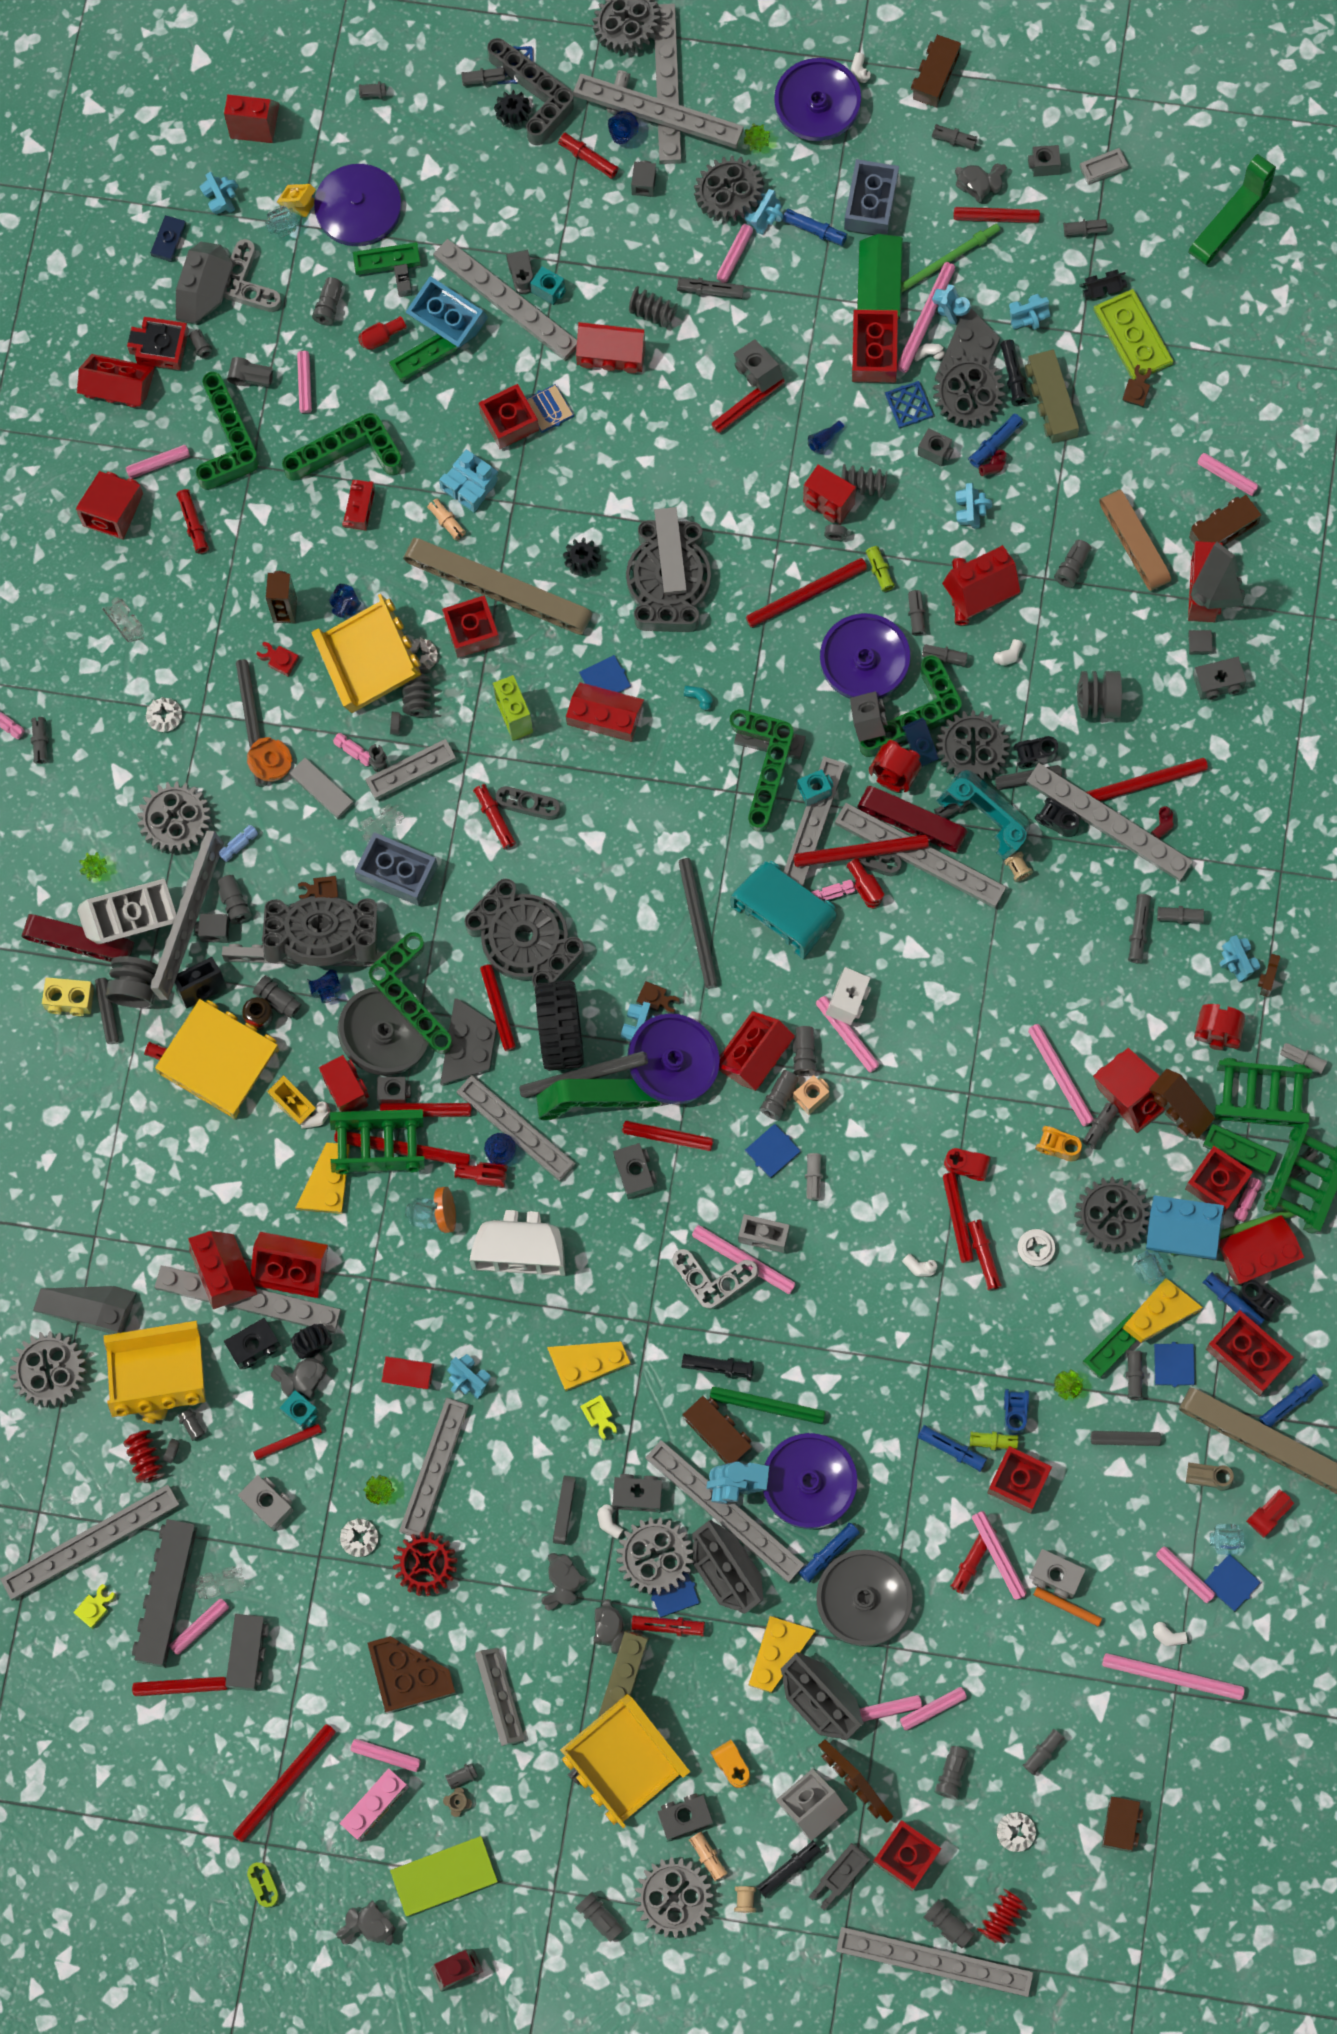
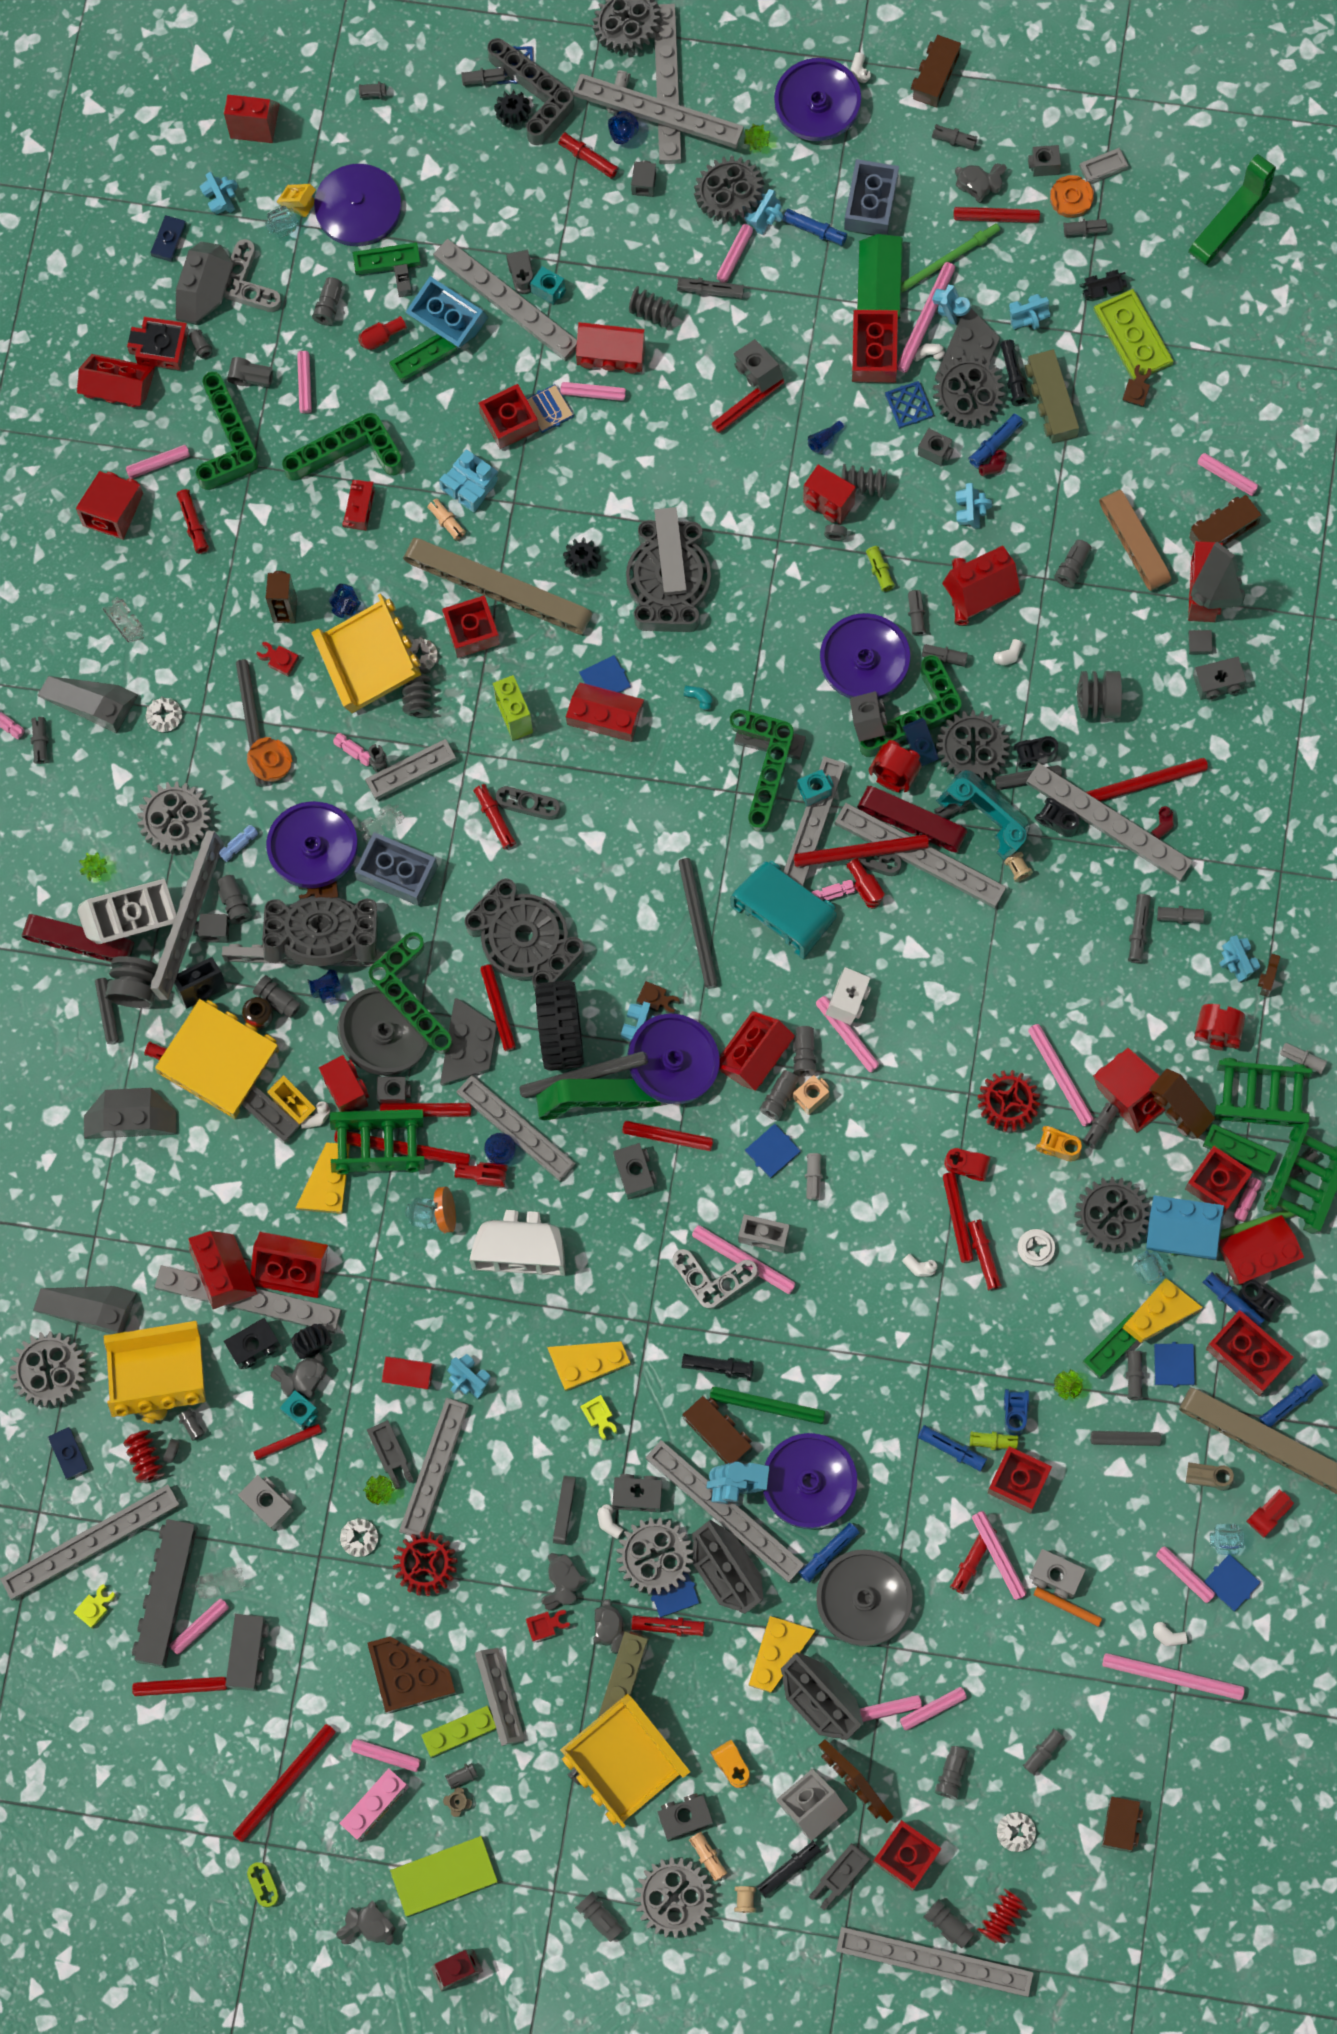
light yellow brick [42,977,94,1016] -> none
light grey tile [289,758,354,819] -> none
dark grey tile [390,712,401,735] -> none
red axle [746,558,867,627] -> none
none -> dark grey wedge [38,676,138,734]
none -> dark blue plate [48,1427,89,1480]
none -> dark grey wedge [84,1088,177,1139]
none -> dark grey plate [241,1085,300,1144]
none -> dark purple dish [266,801,358,888]
none -> dark grey hinge [367,1420,414,1489]
none -> lime plate [421,1706,496,1758]
none -> red plate [526,1610,570,1643]
none -> bright pink axle [560,382,626,401]
none -> red gear [977,1070,1040,1132]
none -> orange tile [1050,175,1094,218]

